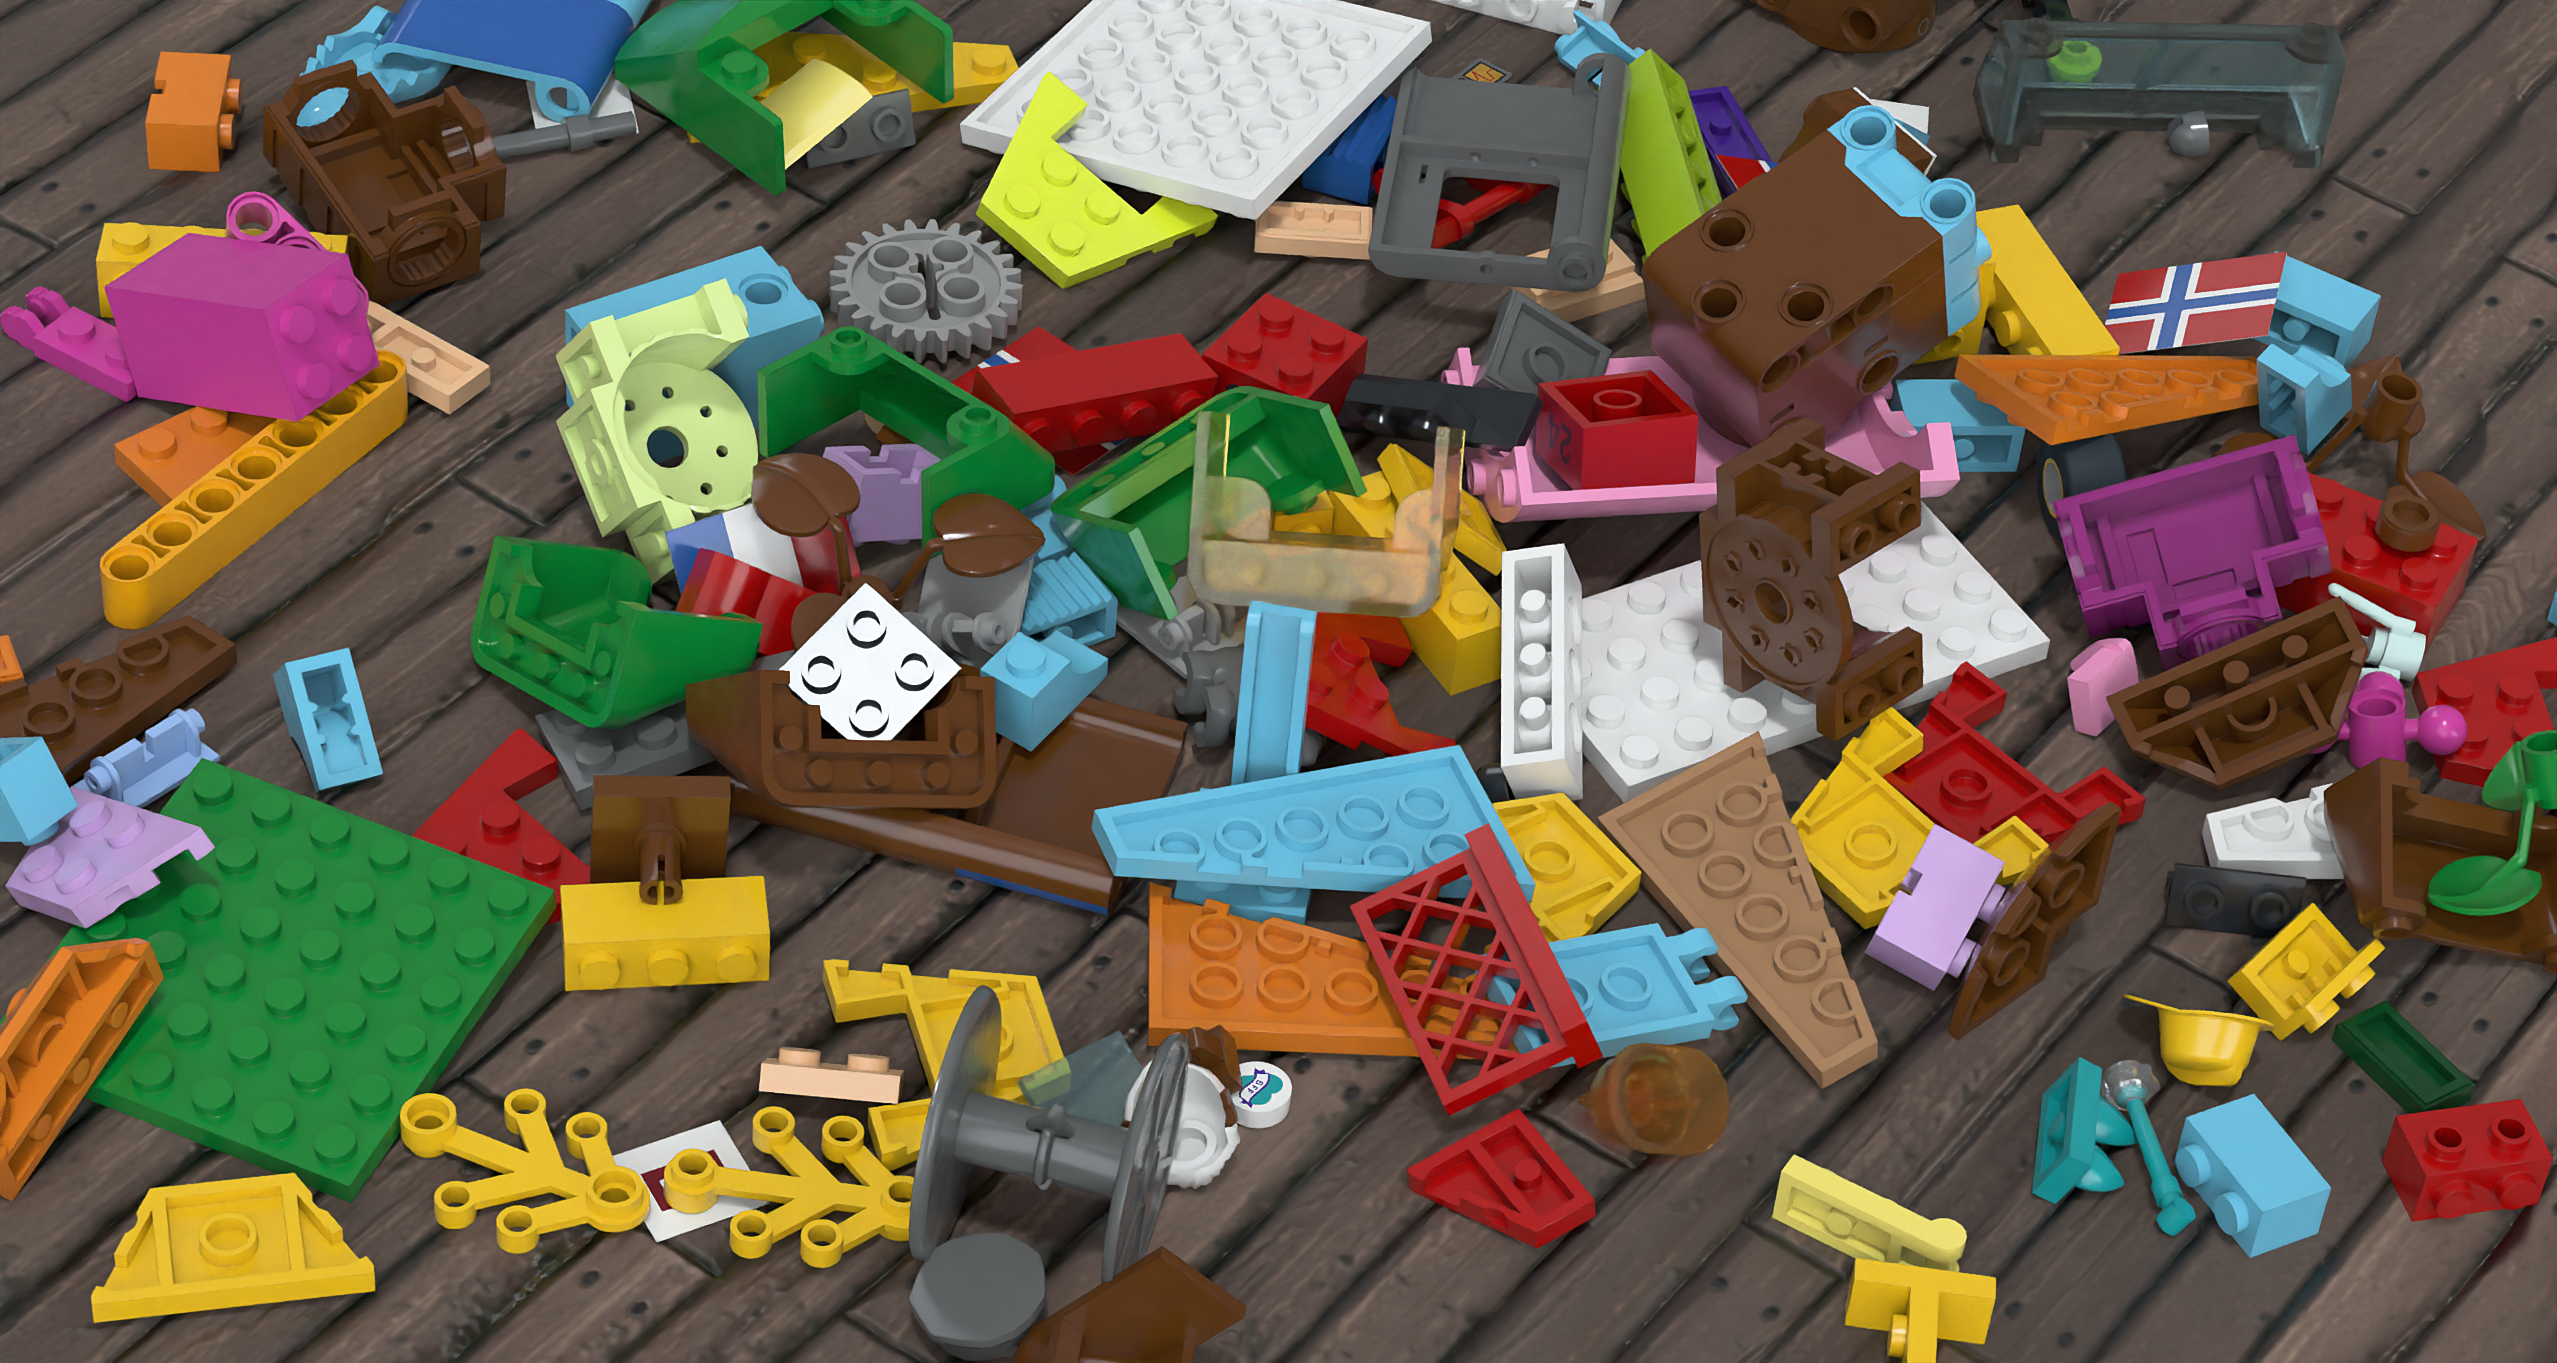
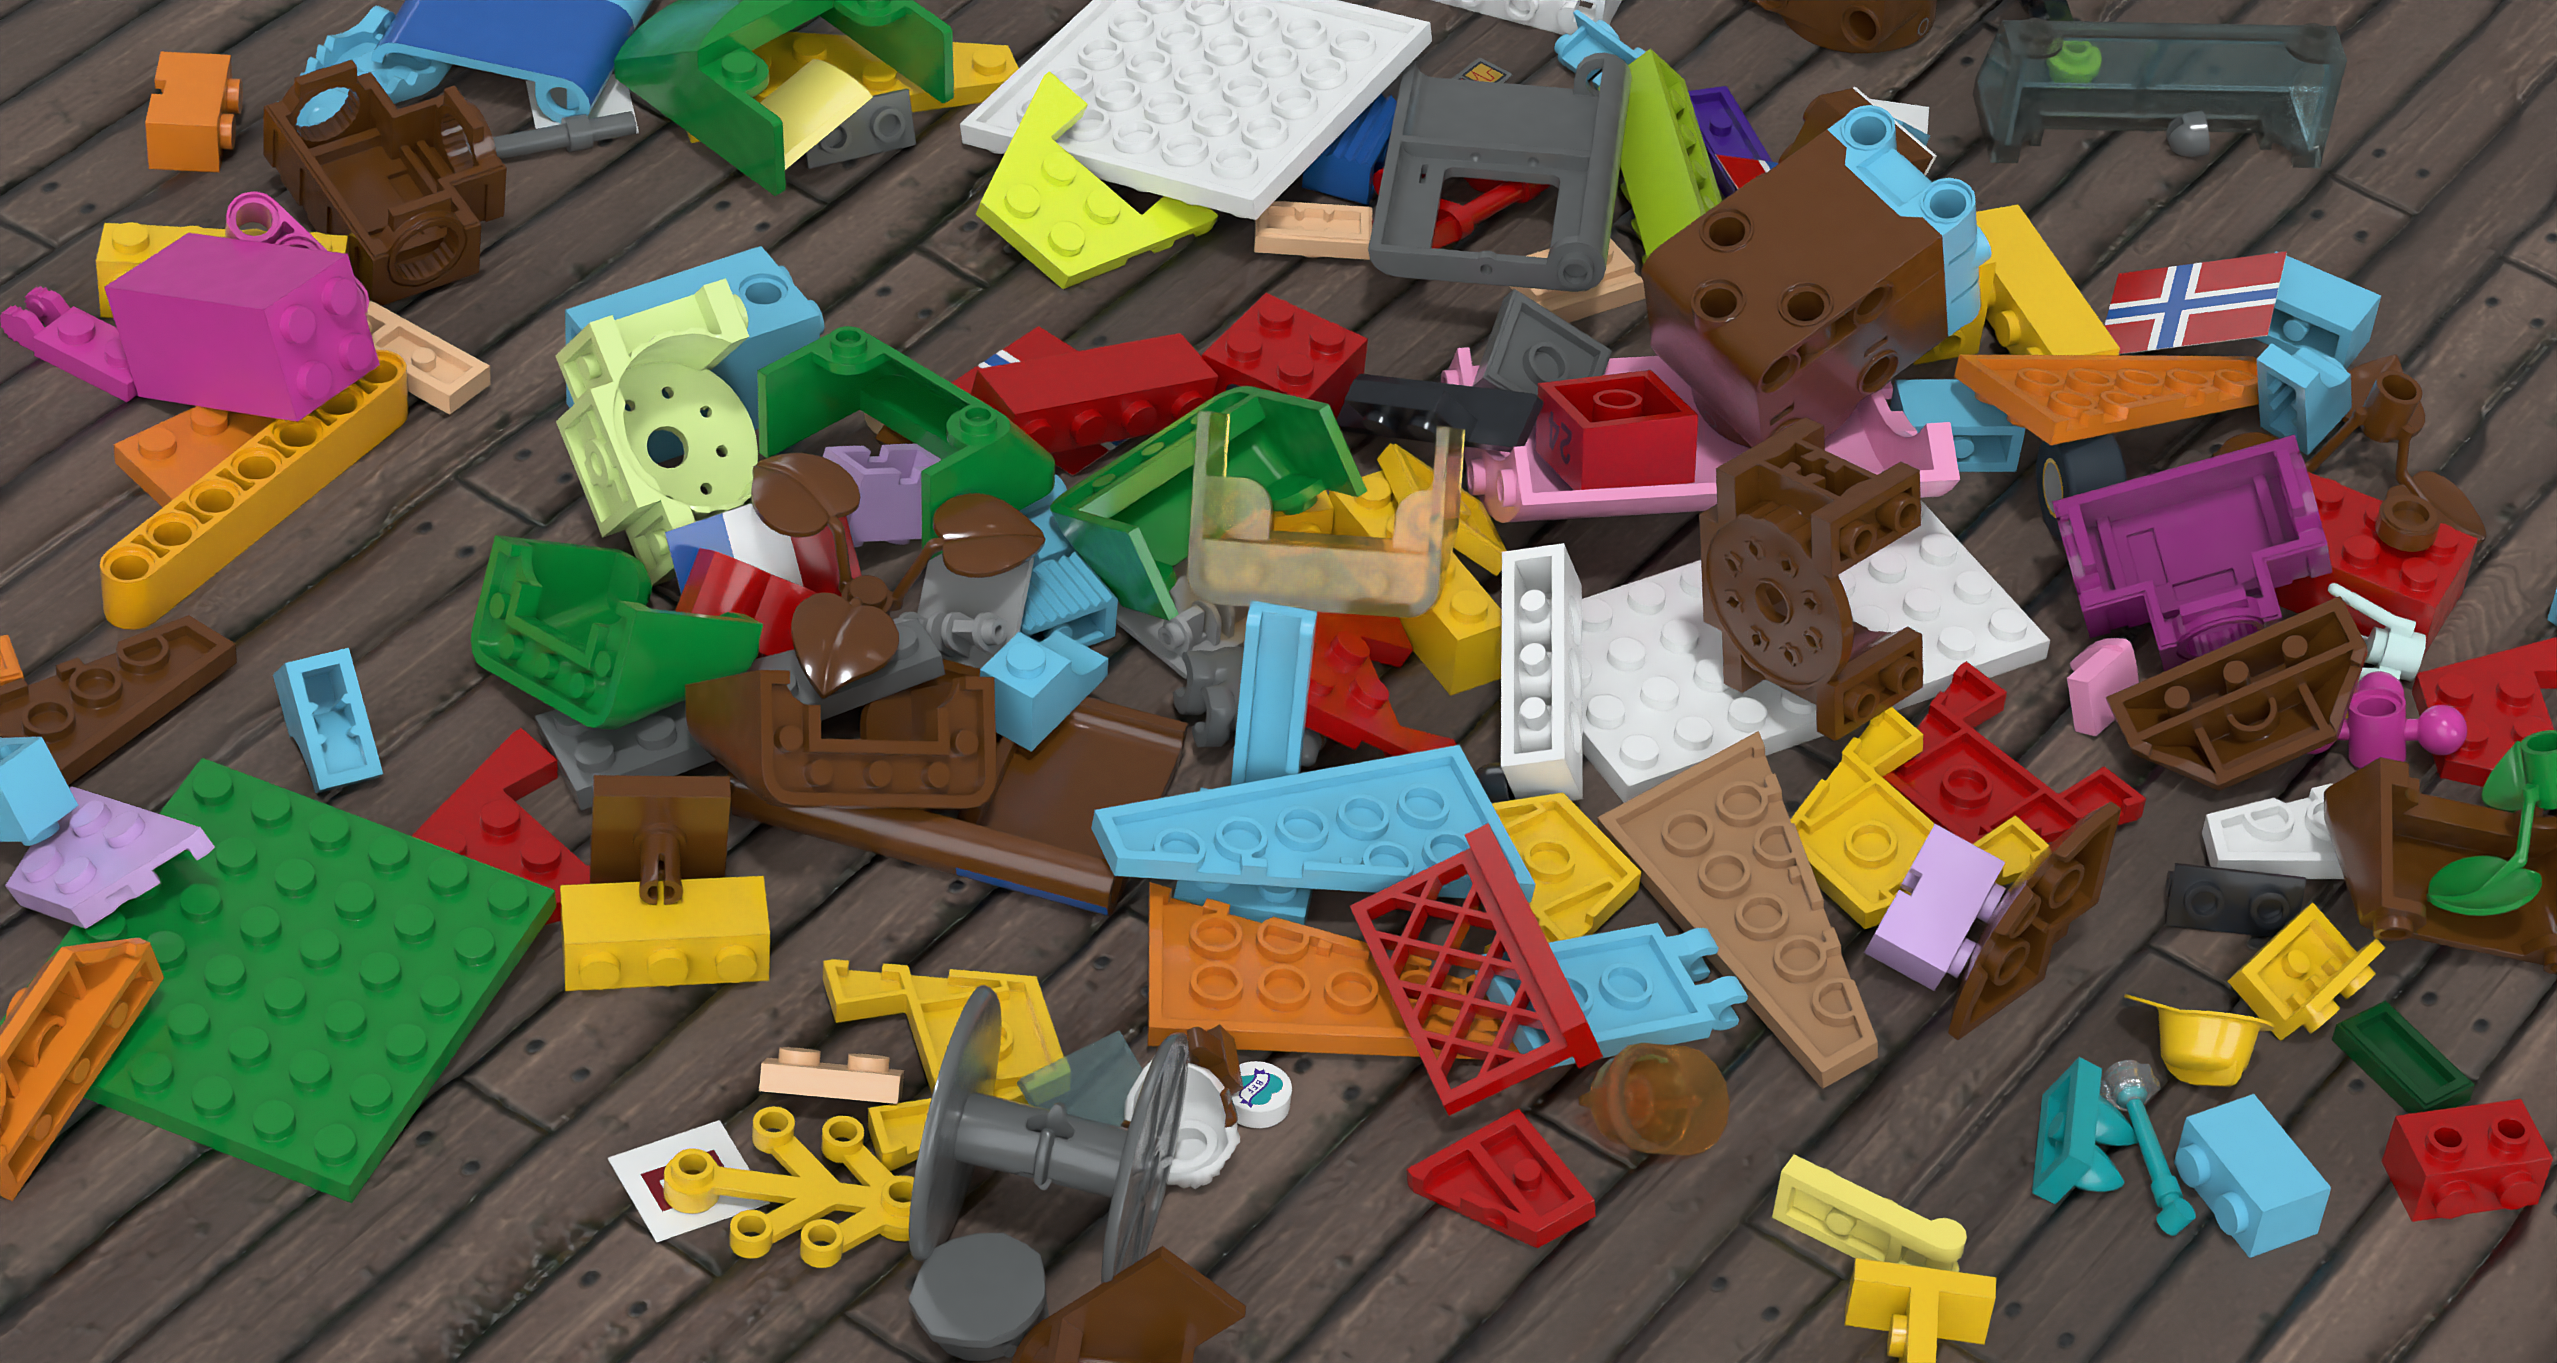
light blue hinge [73,708,220,808] -> none
yellow wing [91,1173,375,1323] -> none
yellow plant [400,1088,650,1254] -> none
hinge [779,583,961,740] -> none
light grey gear [829,219,1023,363] -> none

